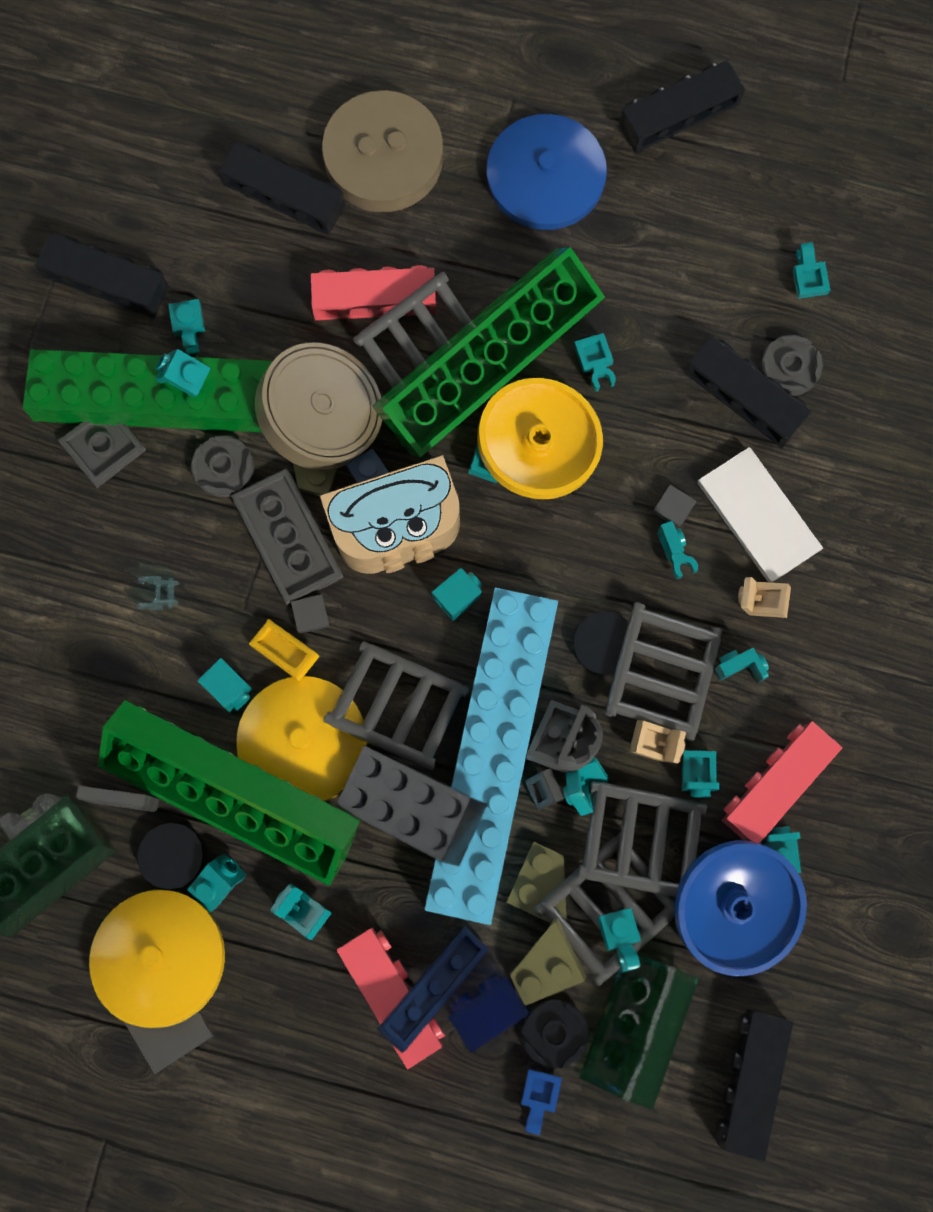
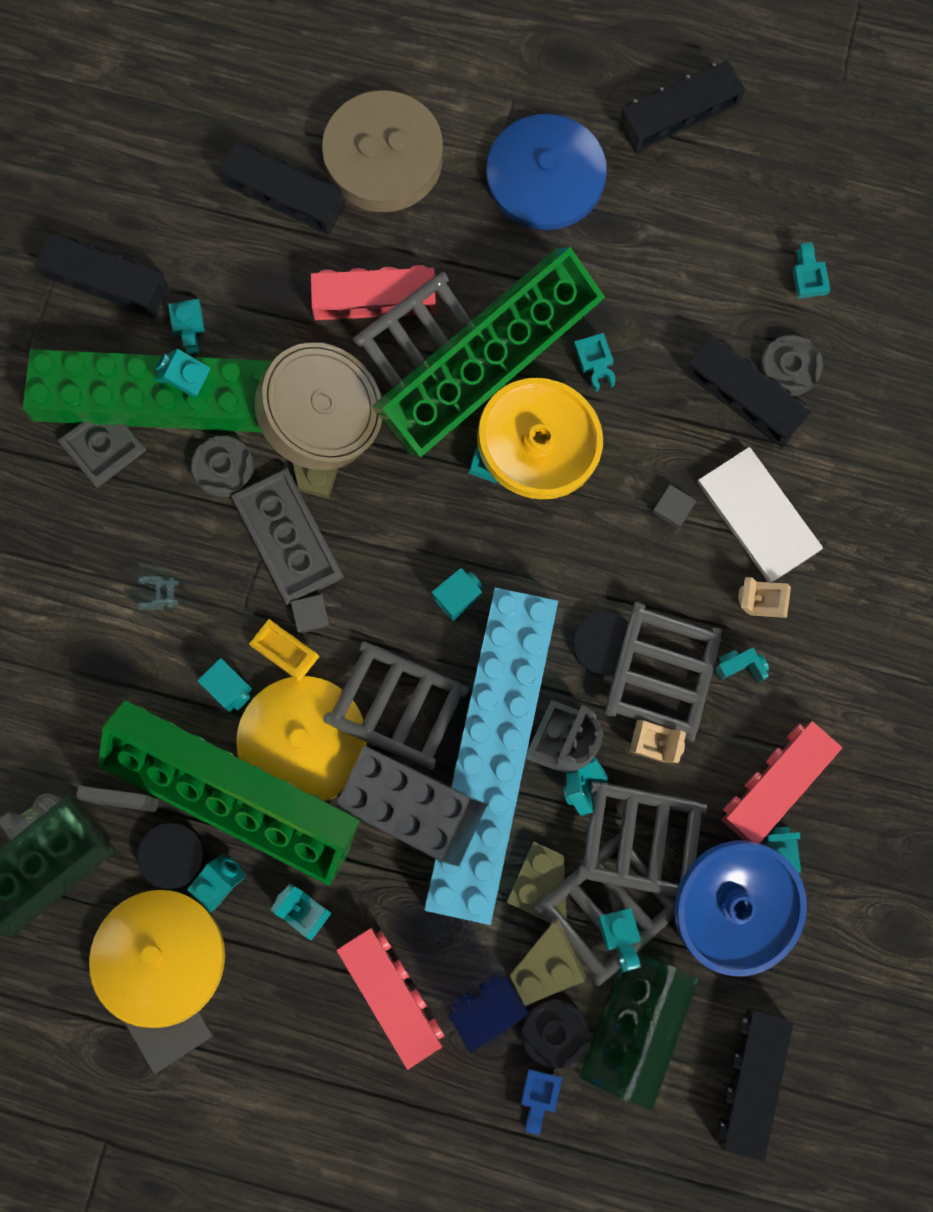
brick [320,456,460,574] -> none
medium blue plate [346,448,389,483] -> none
dark blue tile [377,927,489,1053] -> none
dark grey tile [525,768,564,811] -> none
teal plate [657,521,698,580] -> none
teal bracket [682,750,719,797] -> none

